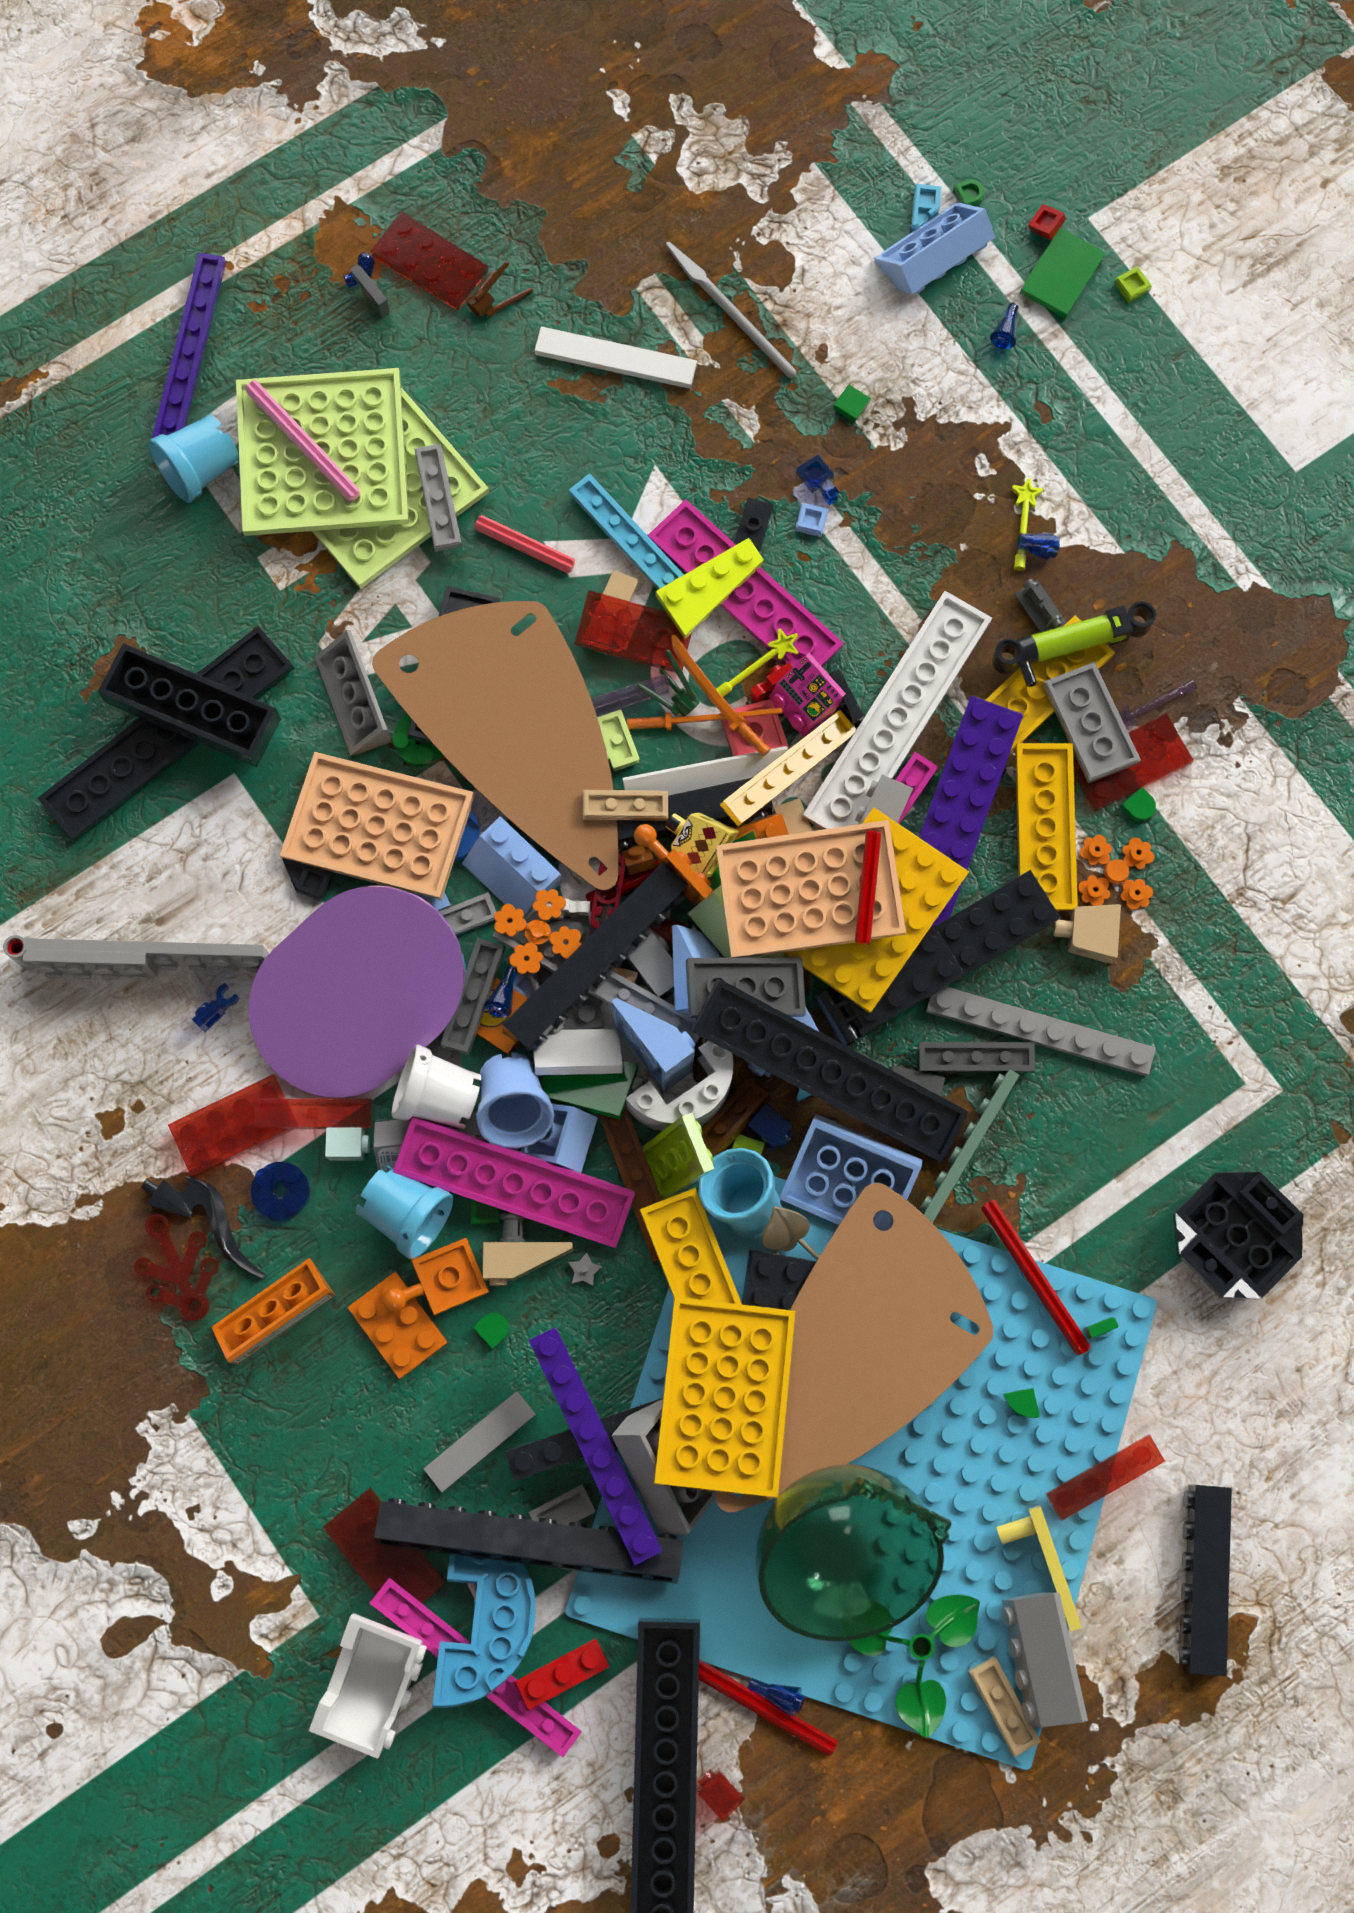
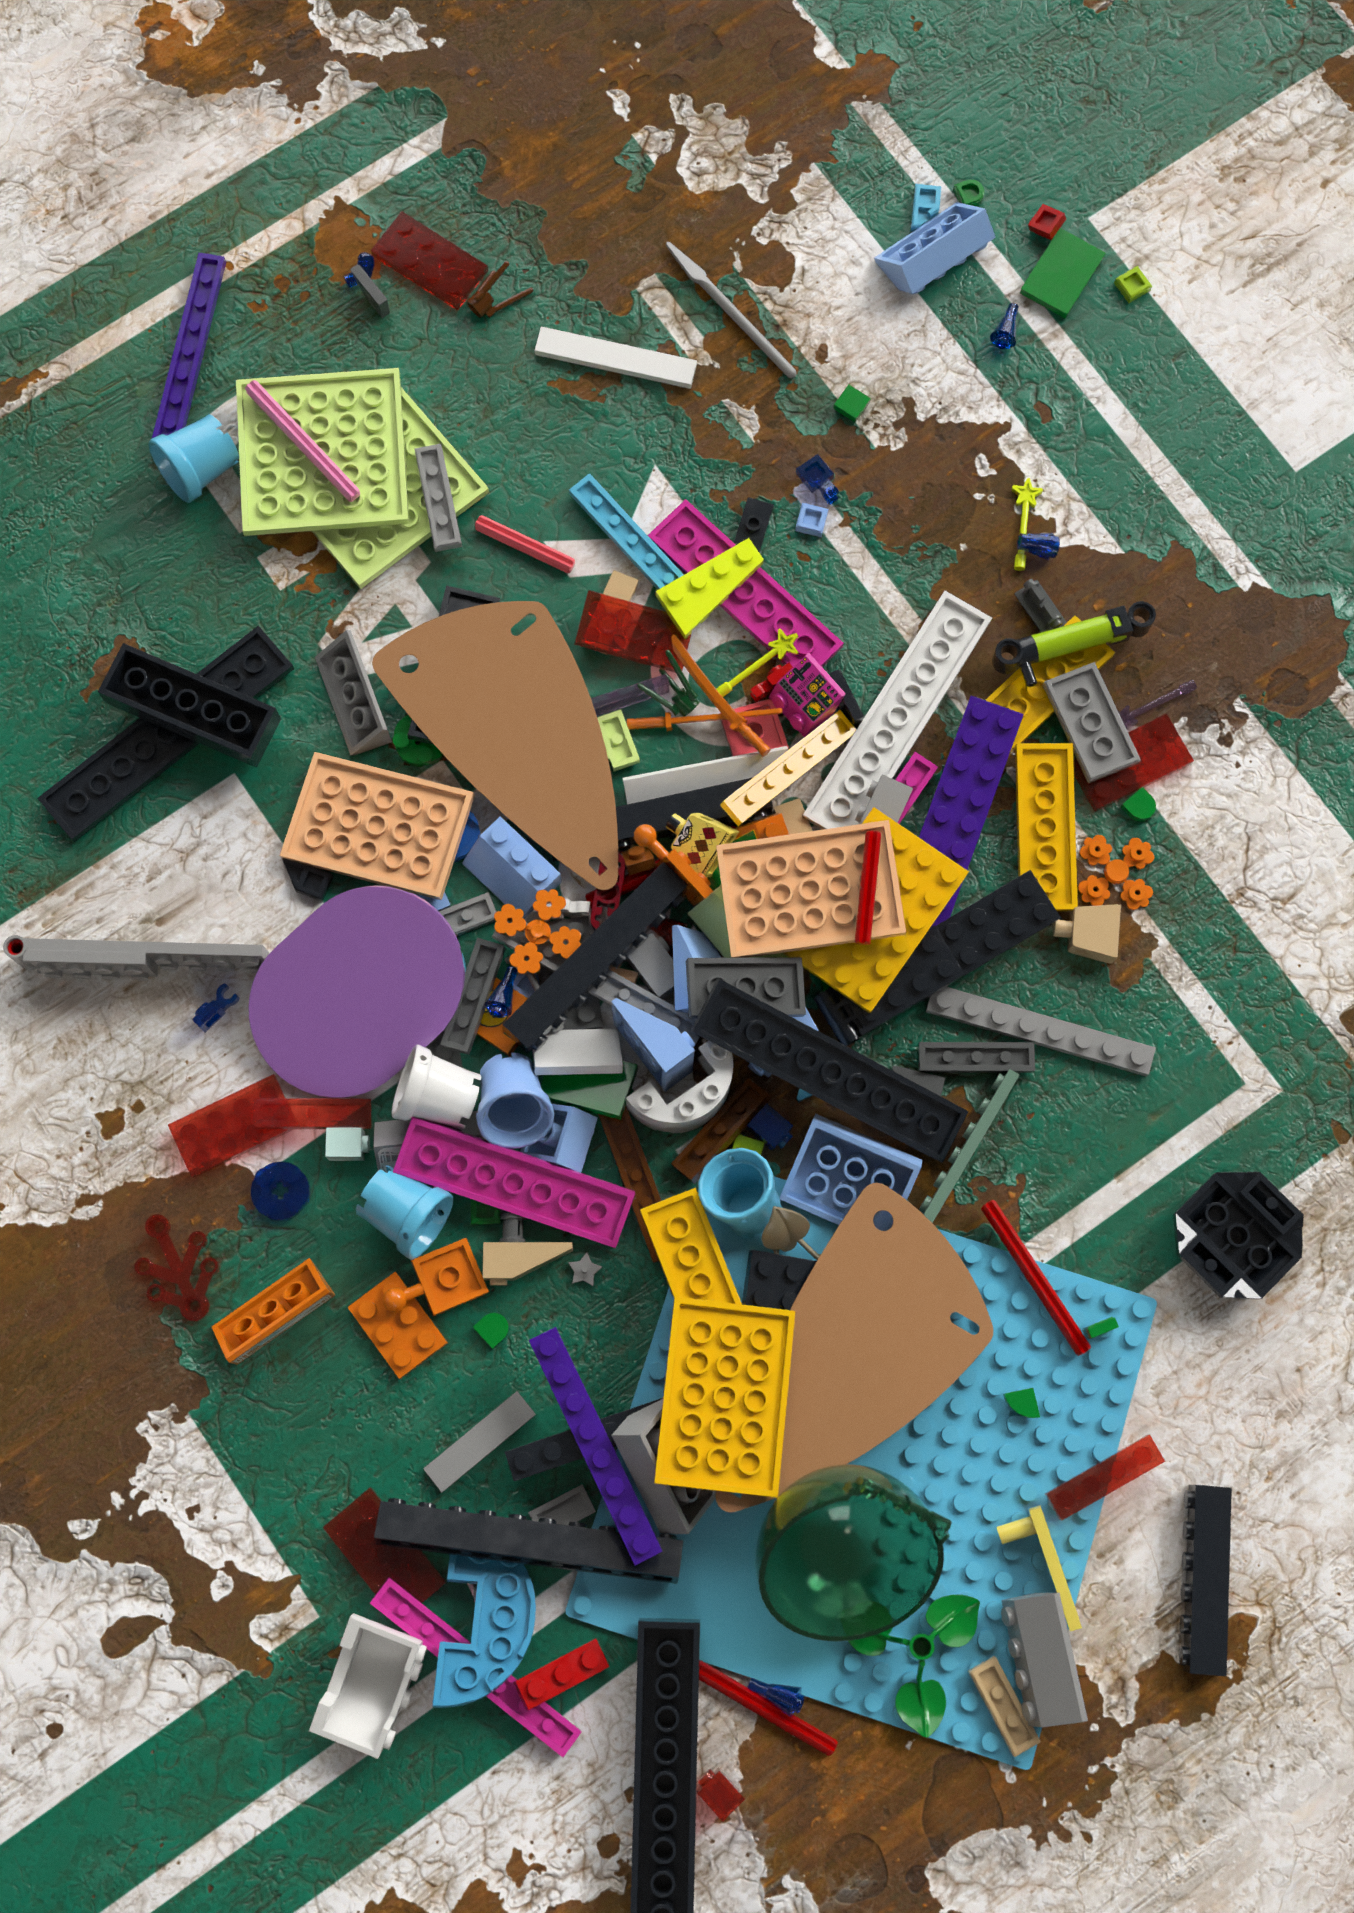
black piece [141,1176,266,1278] -> none
tan tile [583,790,668,821] -> none
lime plate [642,1113,714,1201] -> none

